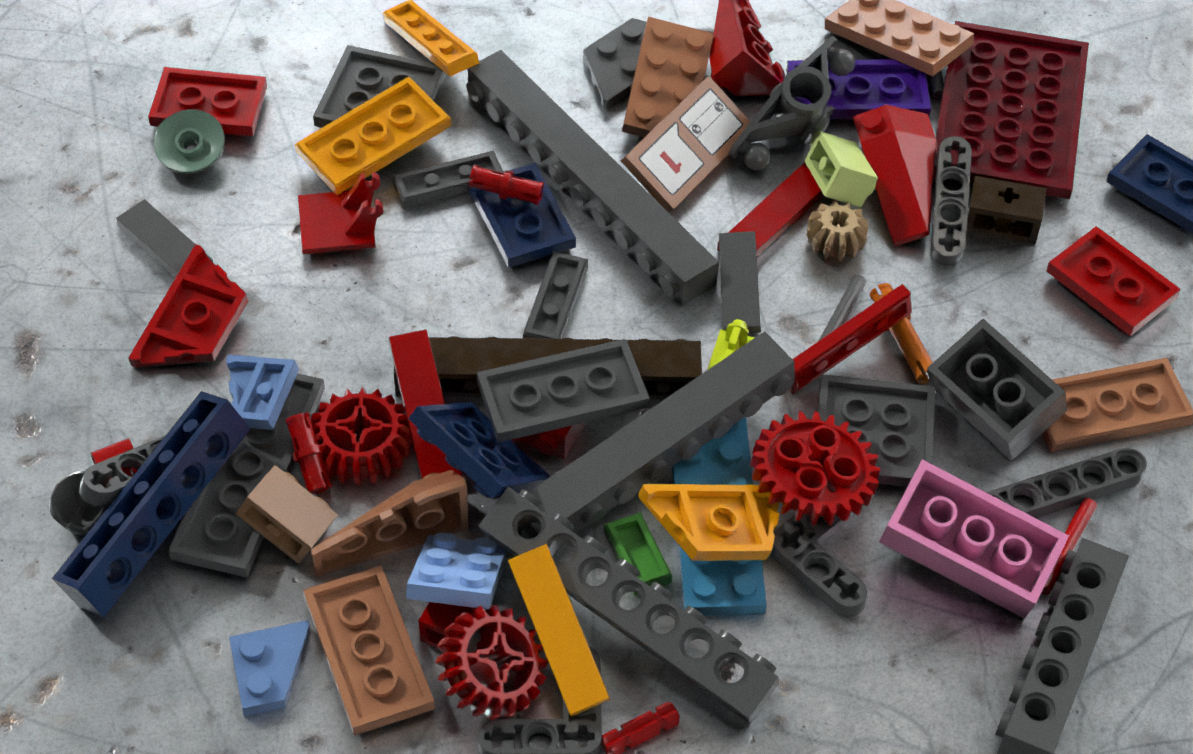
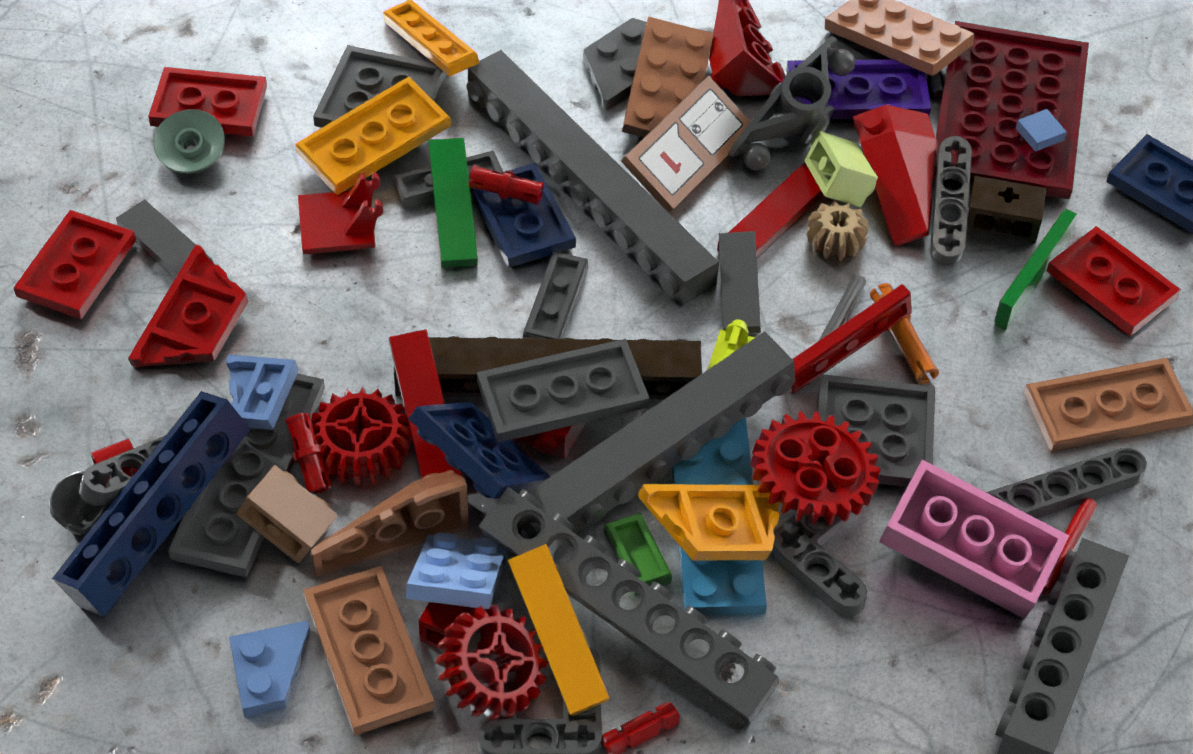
dark grey brick [927,319,1068,461] -> none
none -> red plate [13,210,136,320]
none -> green tile [429,138,478,268]
none -> green tile [994,209,1077,330]
none -> medium blue tile [1016,109,1067,151]

